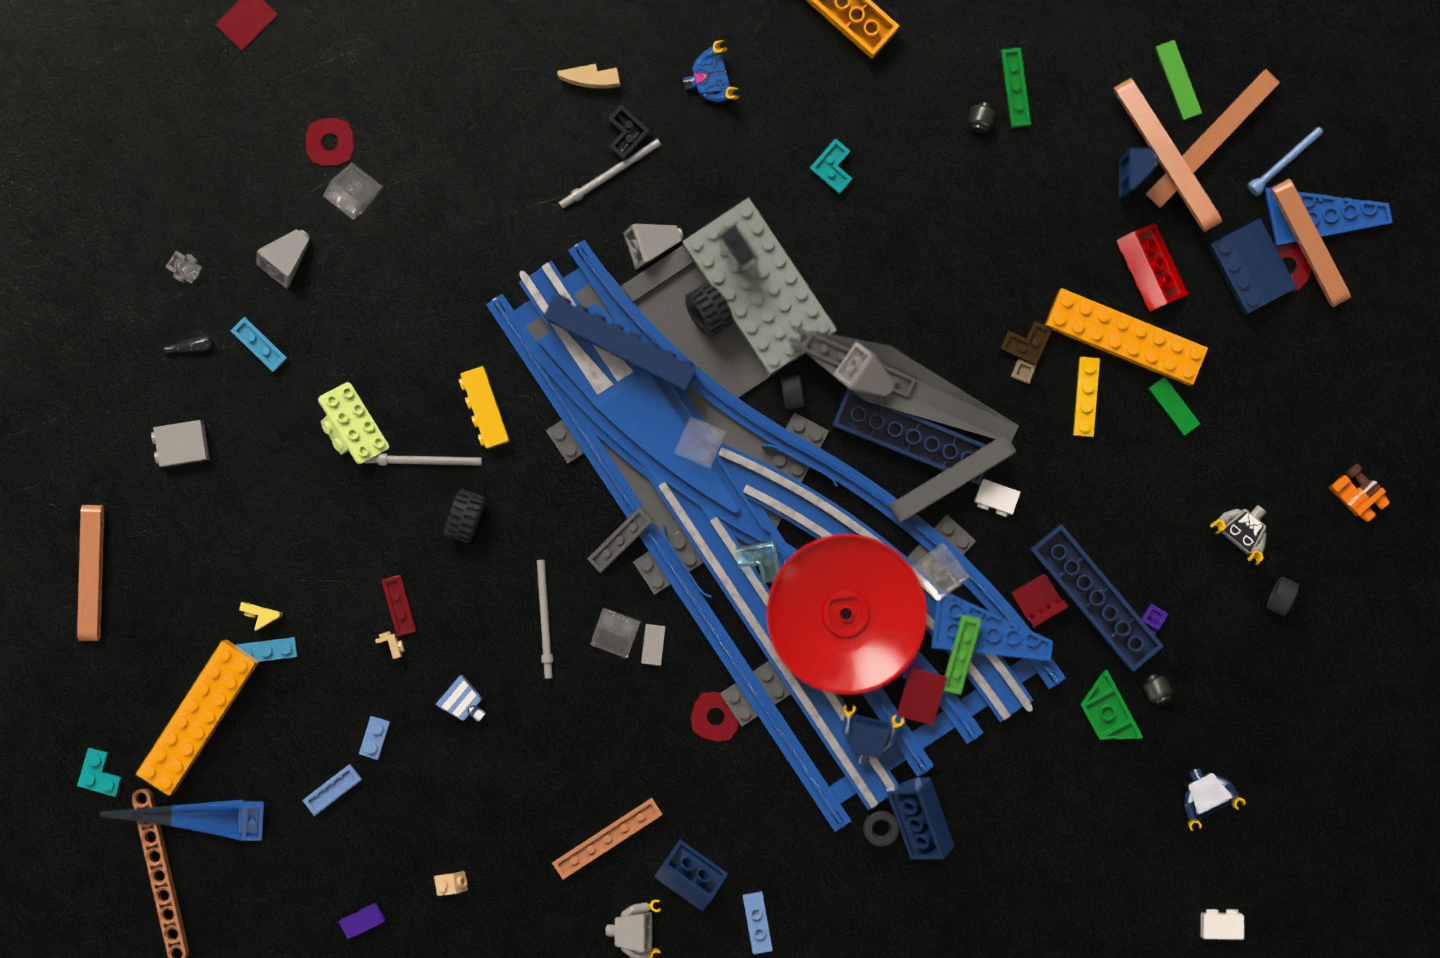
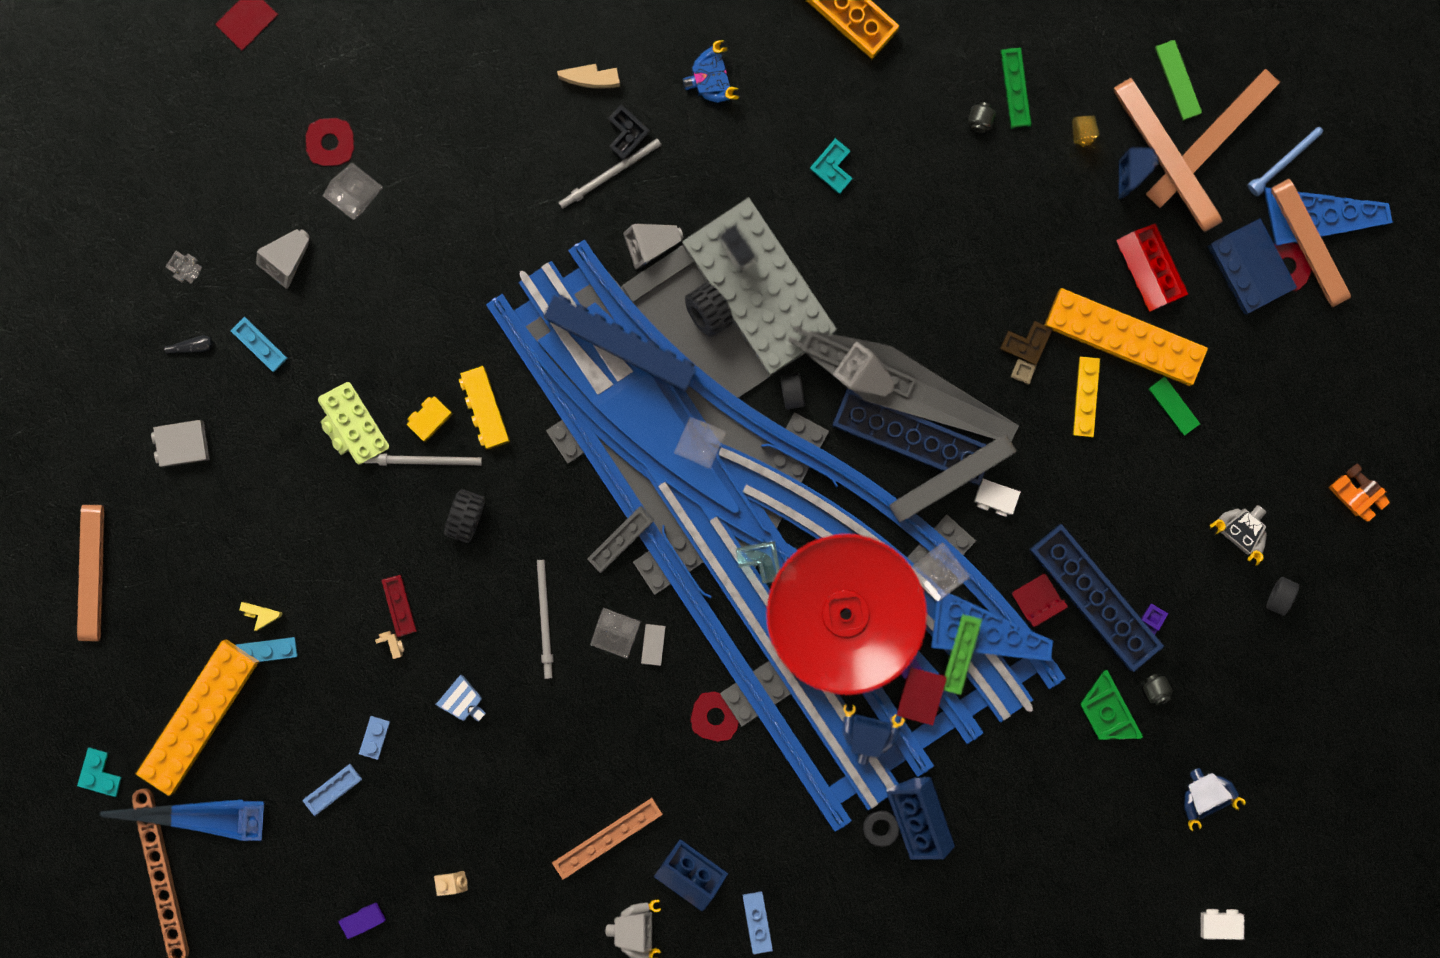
none -> yellow brick [406,396,453,442]
none -> clear yellow slope [1072,116,1099,146]

